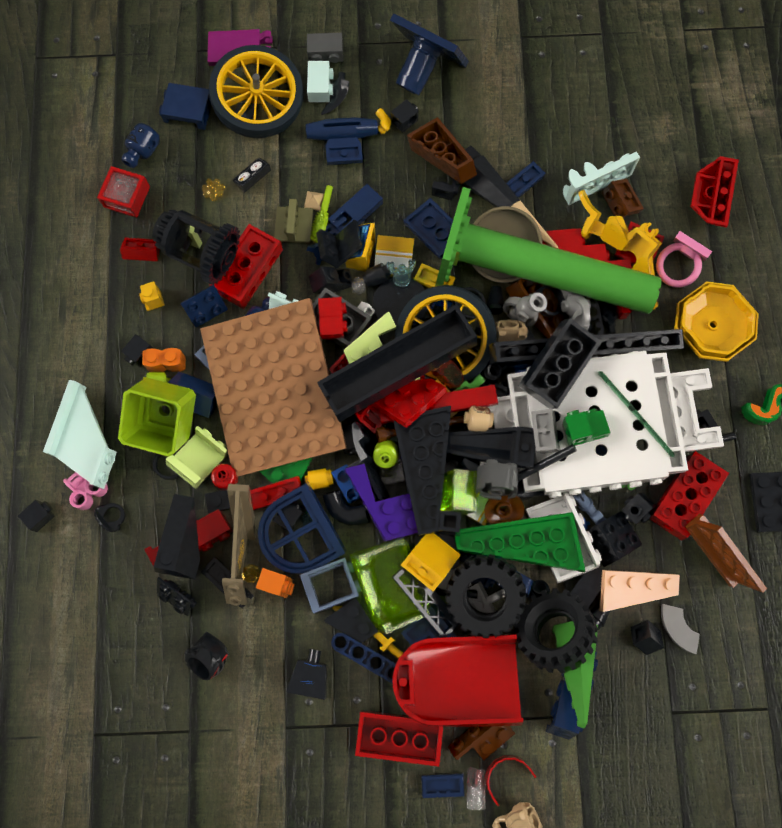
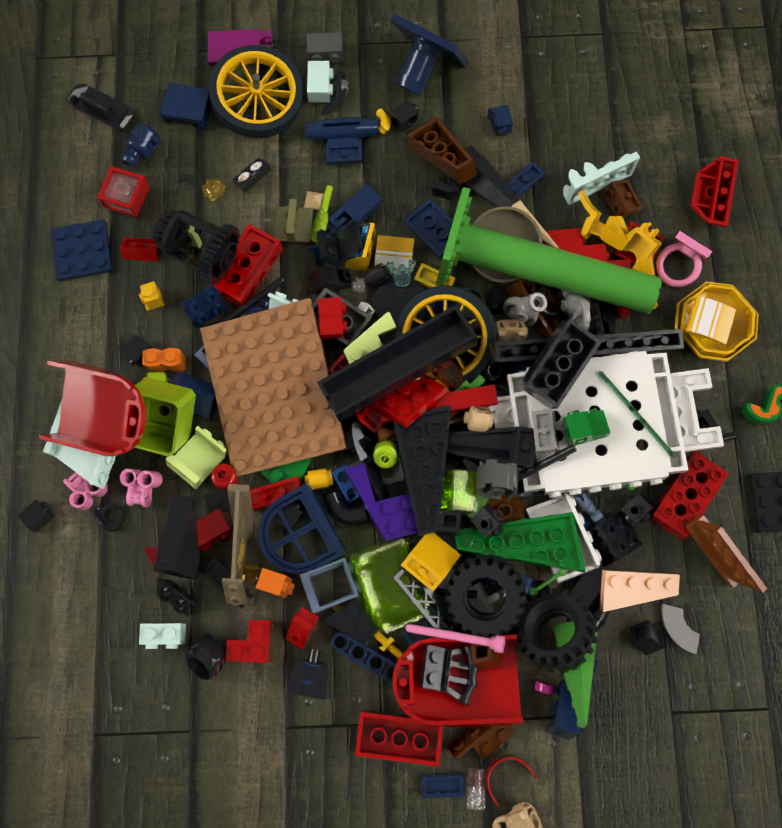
none -> red windscreen [39,360,147,456]
none -> dark blue plate [51,219,113,282]
none -> black piece [66,83,135,130]
none -> bright pink piece [120,469,163,508]
none -> light aqua brick [139,623,186,649]
none -> black piece [209,277,285,326]
none -> red brick [225,620,273,663]
none -> red brick [285,607,319,650]
none -> bright pink piece [406,624,505,653]
none -> black plate [419,645,479,707]
none -> black brick [470,505,507,538]
none -> reddish brown brick [471,643,501,670]
none -> dark blue window [487,105,513,136]
none -> bright green hinge [530,568,566,596]
none -> dark pink tile [534,680,556,695]
none -> yellow slope [686,296,736,346]

